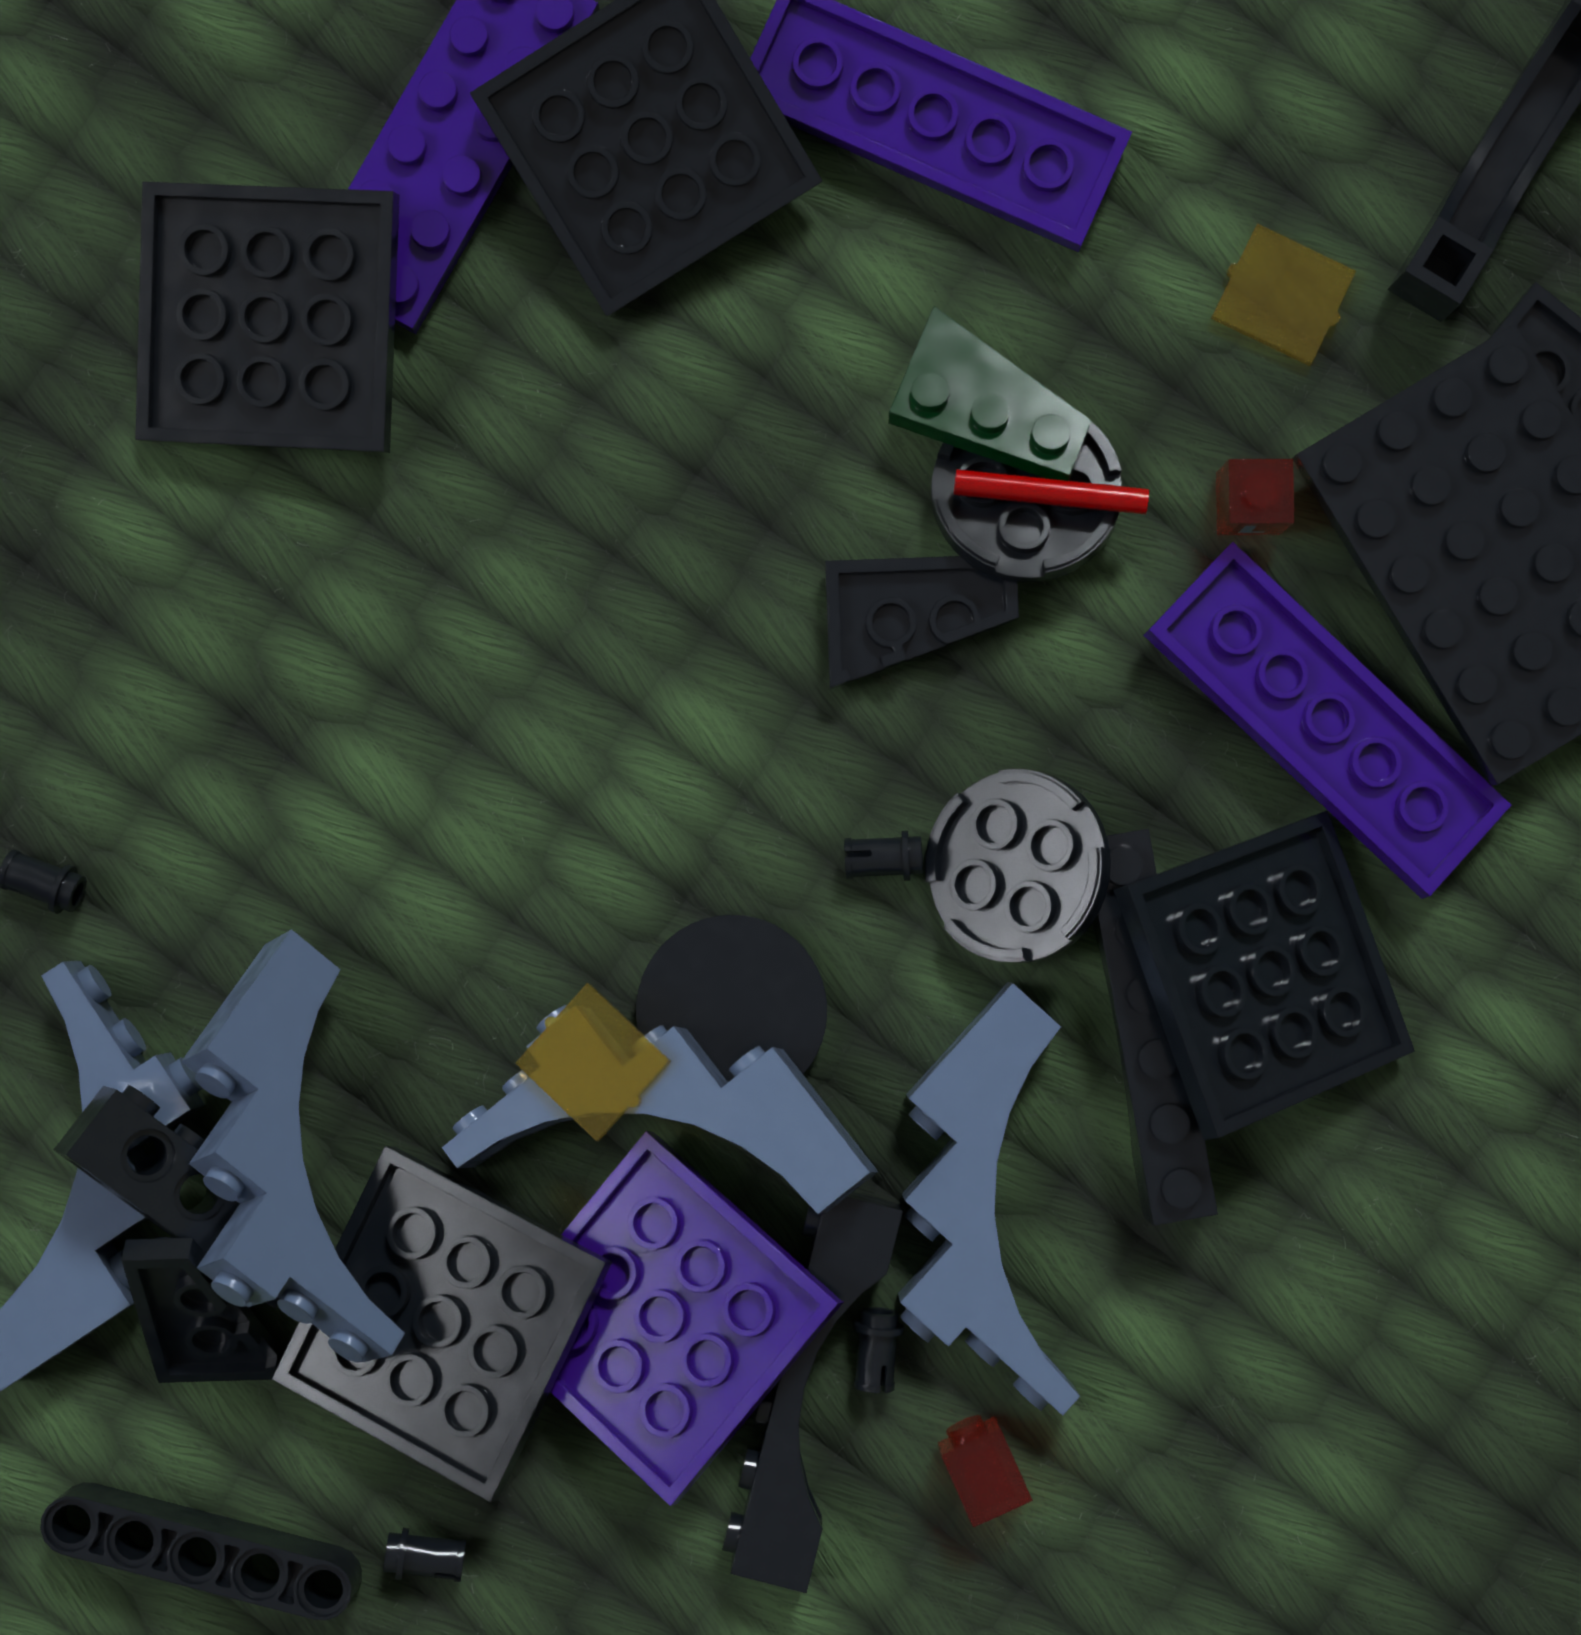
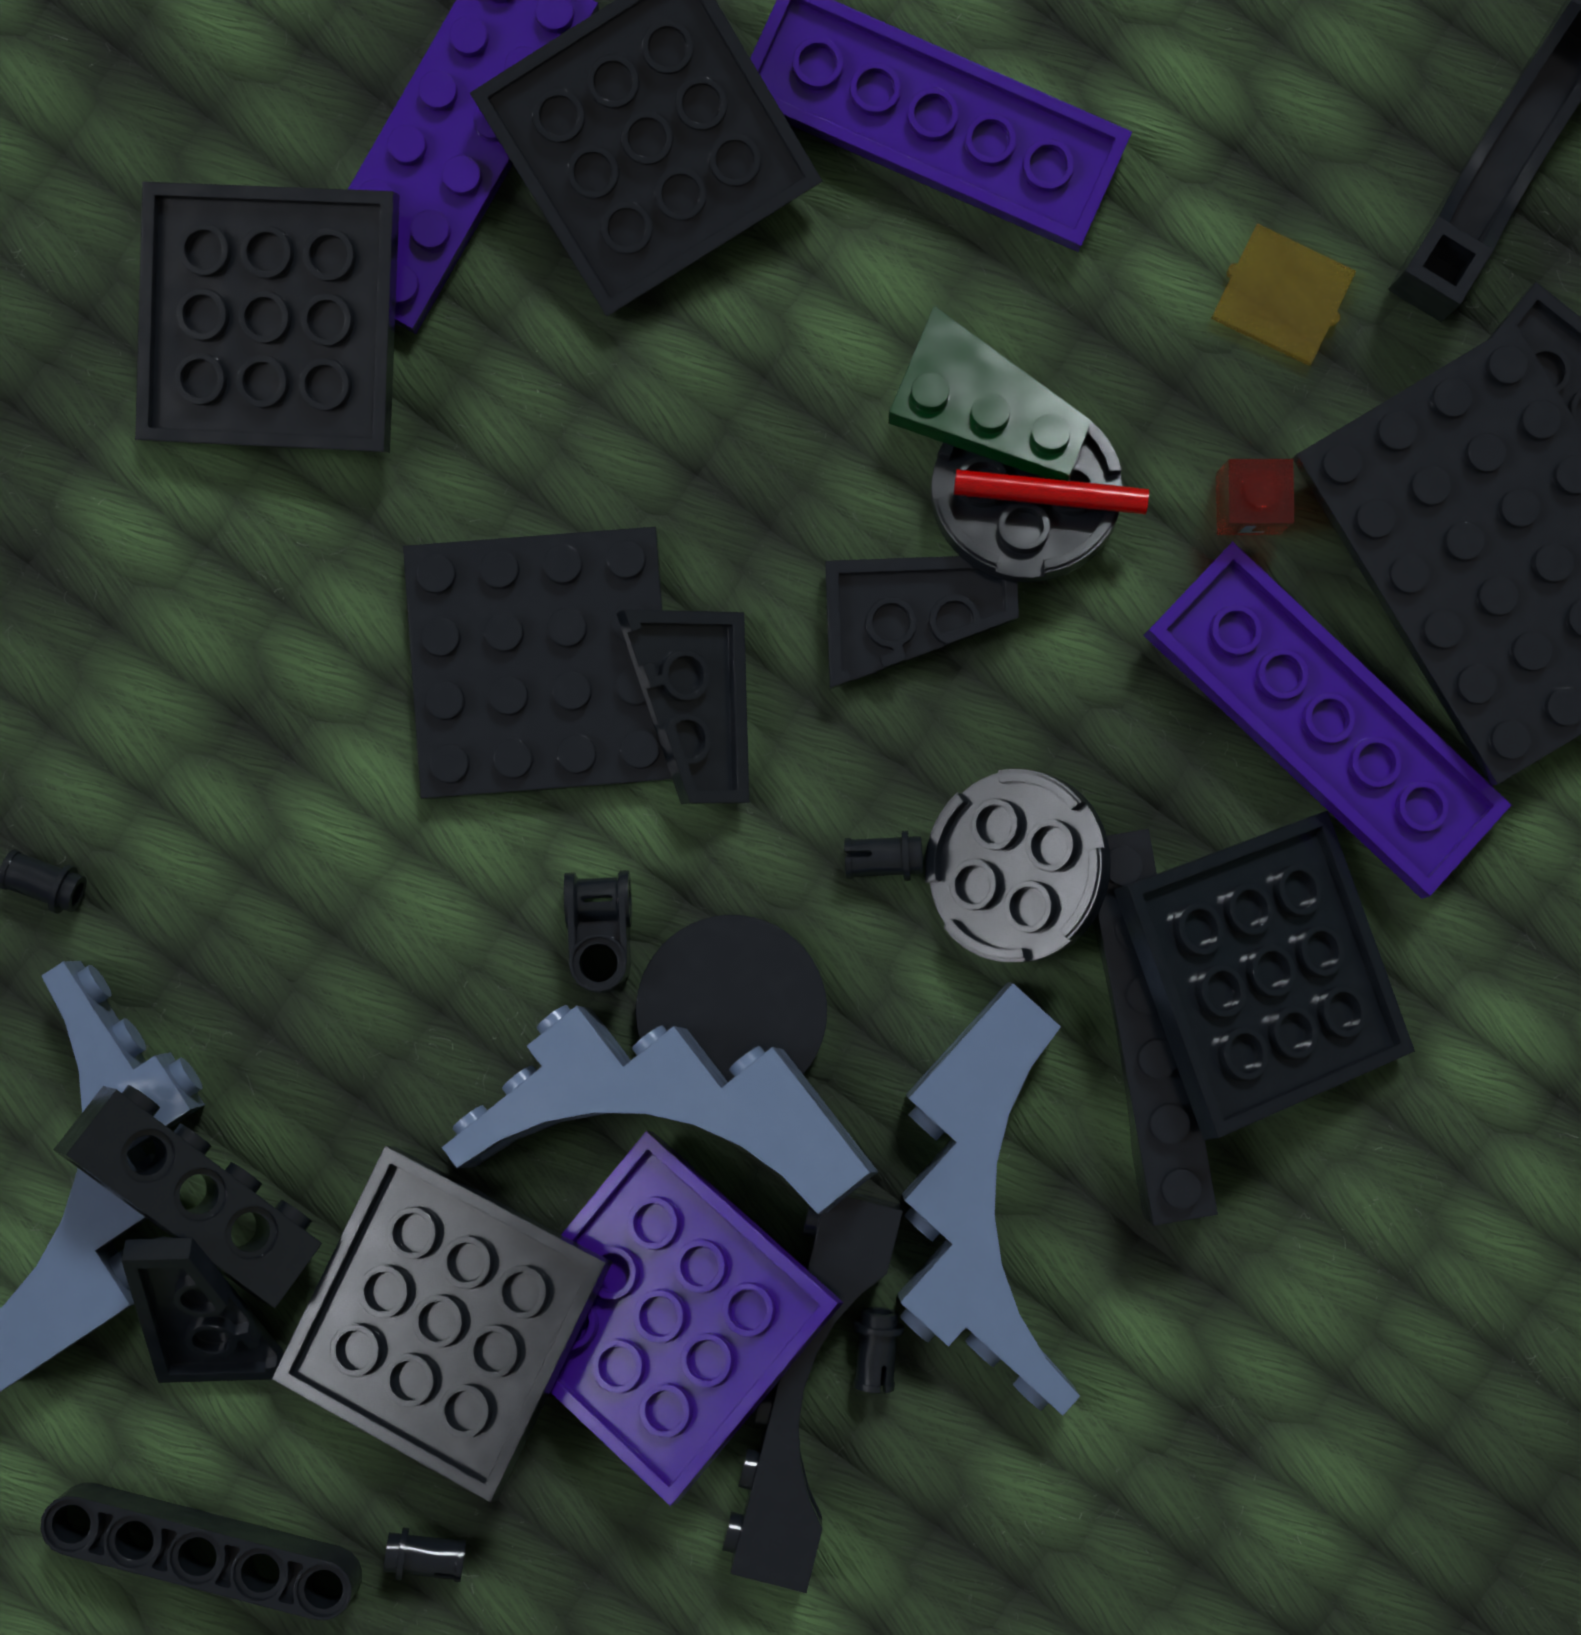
sand blue arch [181,929,405,1363] -> none
clear yellow piece [515,983,671,1141] -> none
clear red brick [937,1415,1033,1527] -> none
none -> black plate [403,526,672,799]
none -> black piece [564,870,632,993]
none -> black wing [616,609,750,804]

